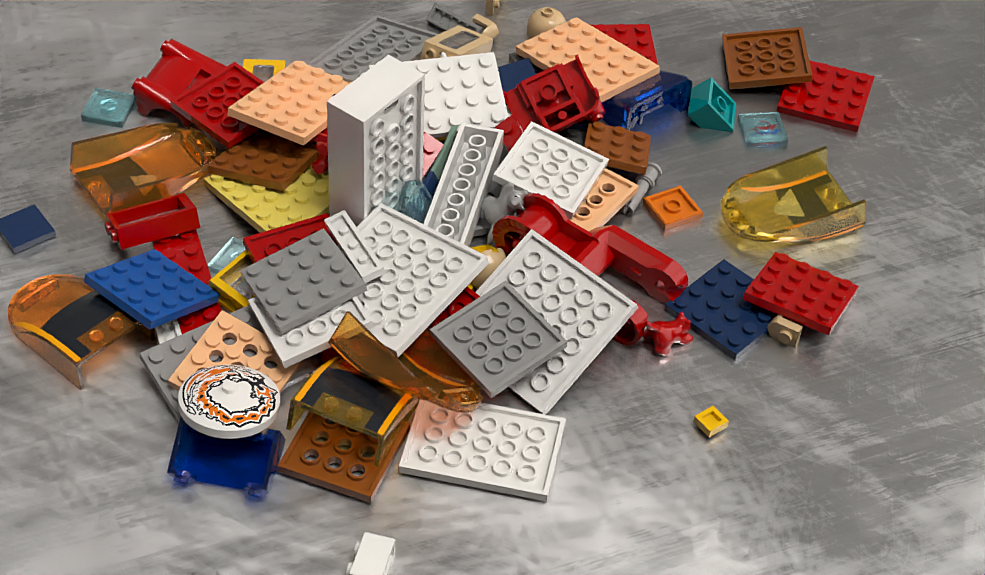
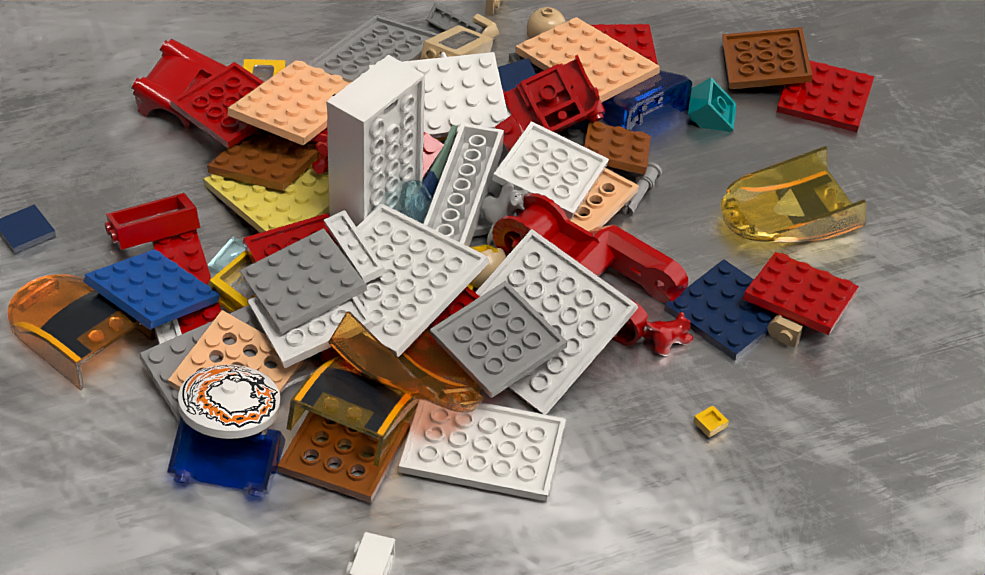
clear orange windscreen [70,123,216,218] -> none
clear light blue tile [81,88,136,128] -> none
orange tile [643,185,703,231] -> none
clear light blue tile [737,112,789,148] -> none

